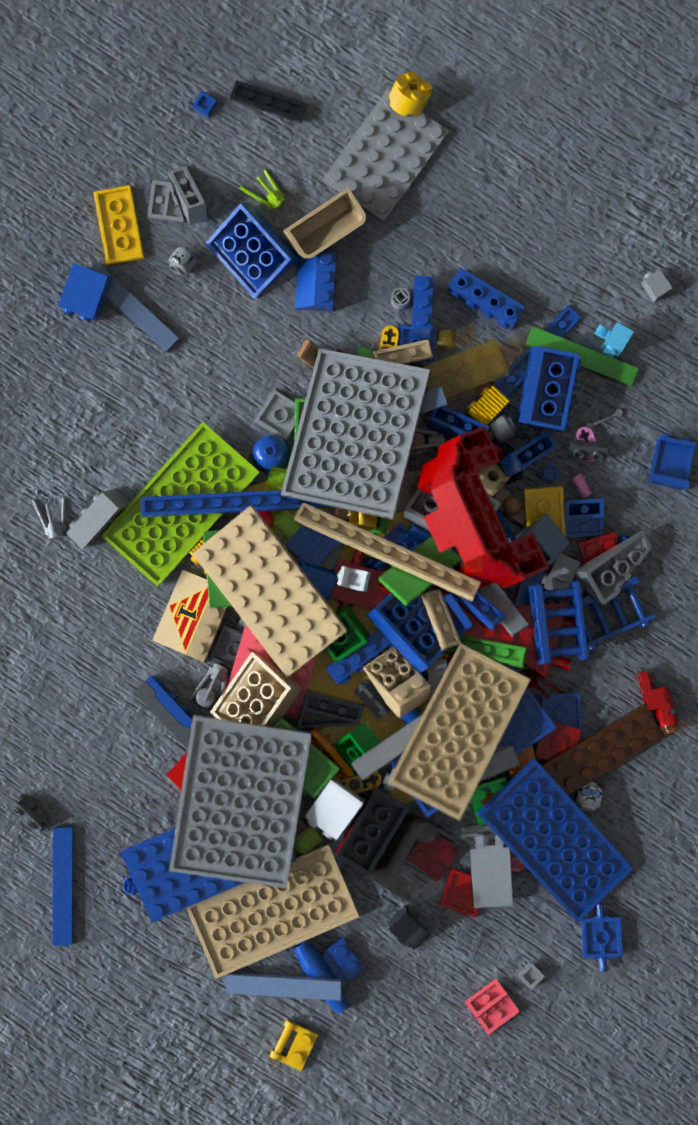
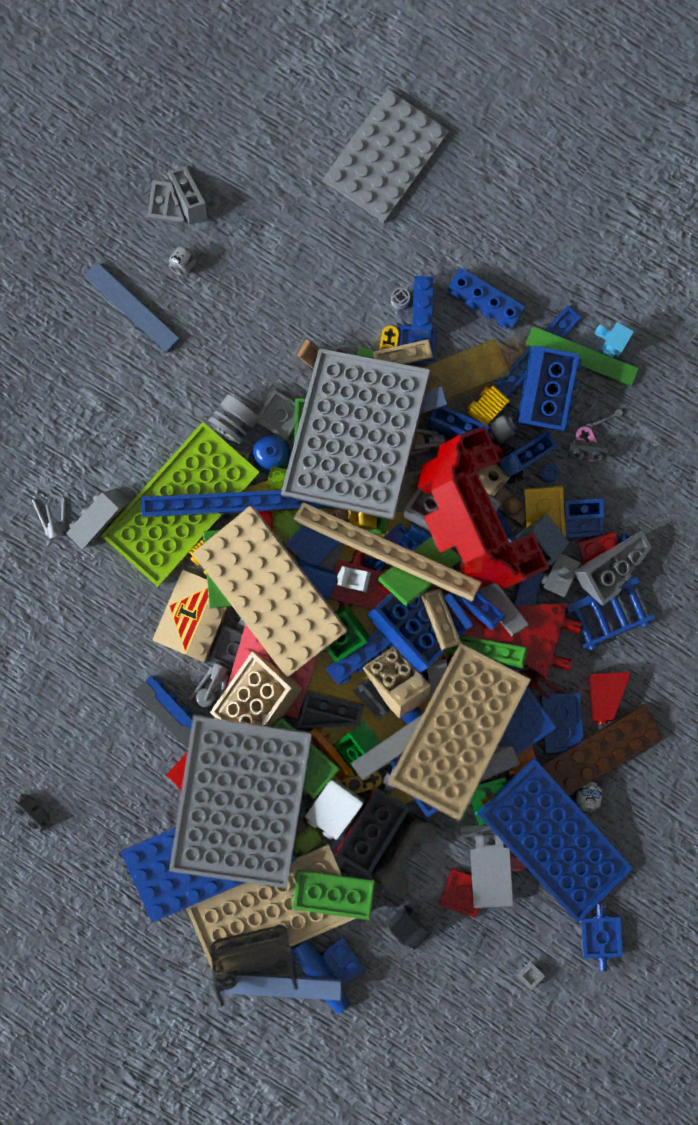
blue tile [52,827,74,946] -> none
blue brick [58,263,113,322] -> none
yellow tile [94,185,145,266] -> none
blue plate [124,876,138,895] -> none
blue tile [192,91,218,118] -> none
blue slope [205,202,300,299] -> none
black plate [230,80,307,123] -> none
lime plant [240,169,286,210] -> none
yellow plate [270,1020,318,1071] -> none
tan windscreen [282,187,366,259] -> none
blue slope [295,250,336,312] -> none
yellow brick [389,71,432,117] -> none
dark red plate [406,827,460,882] -> none
clear yellow wheel [436,330,456,349] -> none
coral slope [465,979,520,1035] -> none
blue fence [529,581,590,664] -> none
red tile [534,722,582,761] -> none
bright pink pin [572,473,593,499] -> none
red plate [636,671,680,735] -> none
light grey brick [641,269,672,303] -> none
blue panel [648,434,697,491] -> none
none -> light grey wheel [208,394,259,445]
none -> clear smoke windscreen [211,925,299,1007]
none -> bright green tile [292,869,375,920]
none -> red slope [588,672,630,724]

